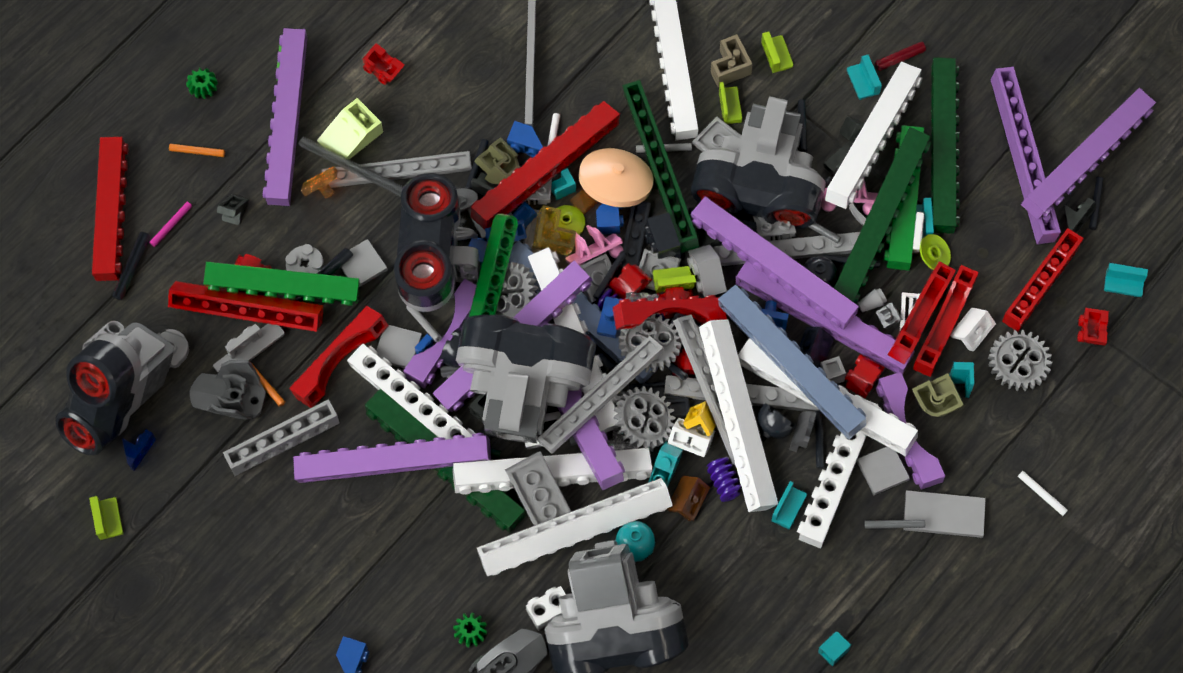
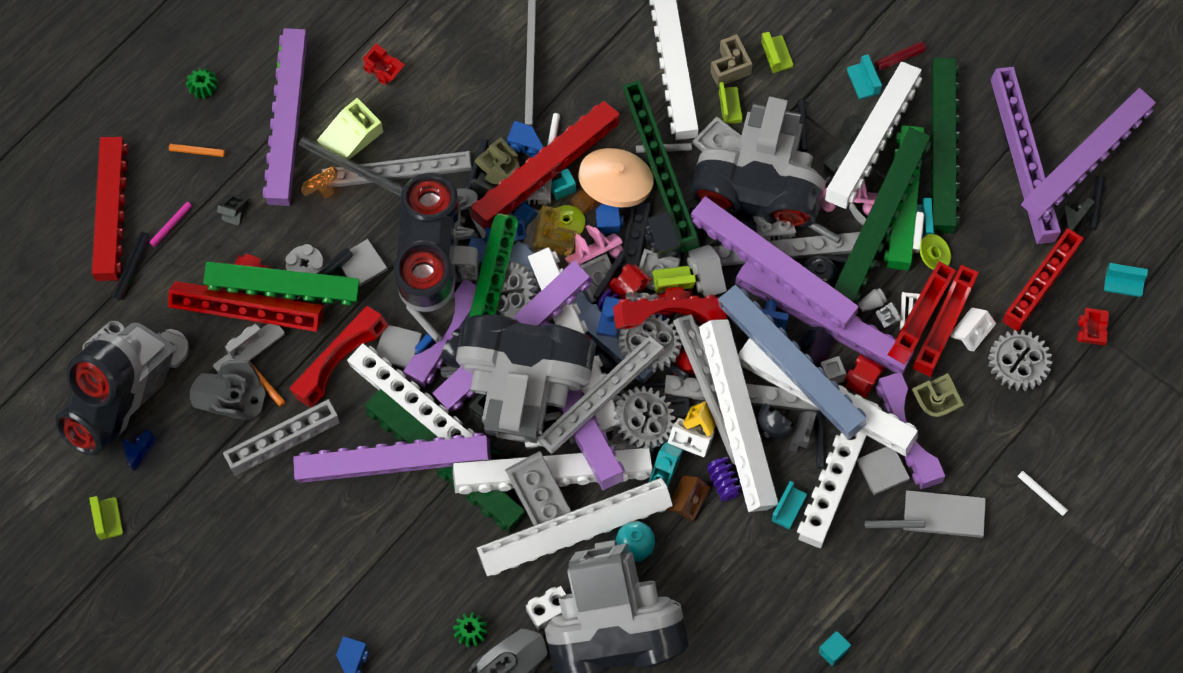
teal panel [949,362,974,398] -> none

